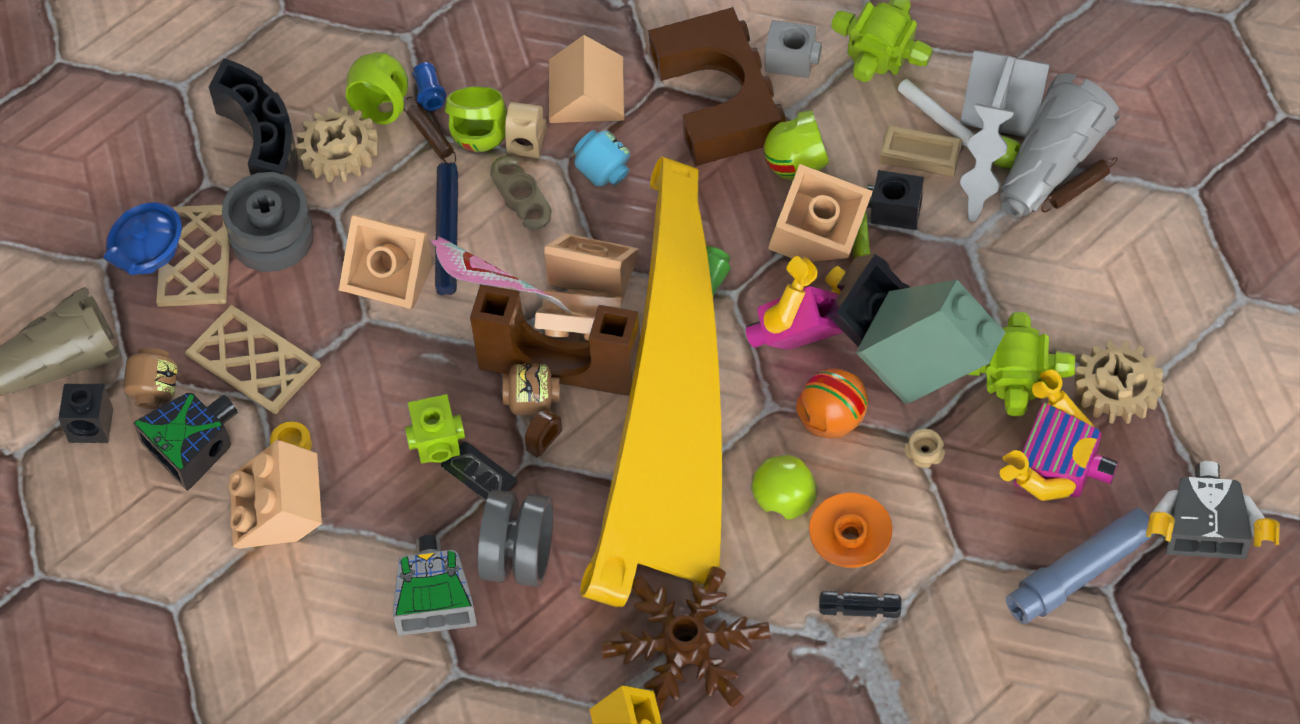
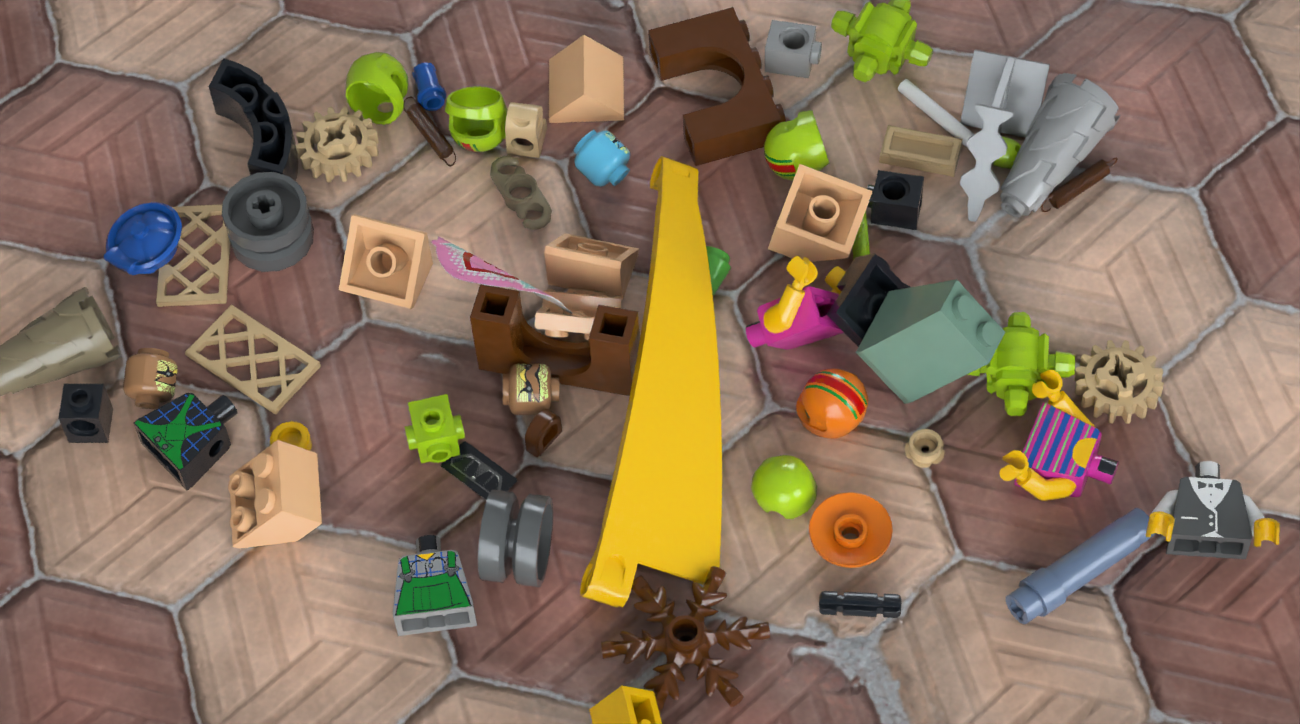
dark blue axle [435,162,458,295] -> none

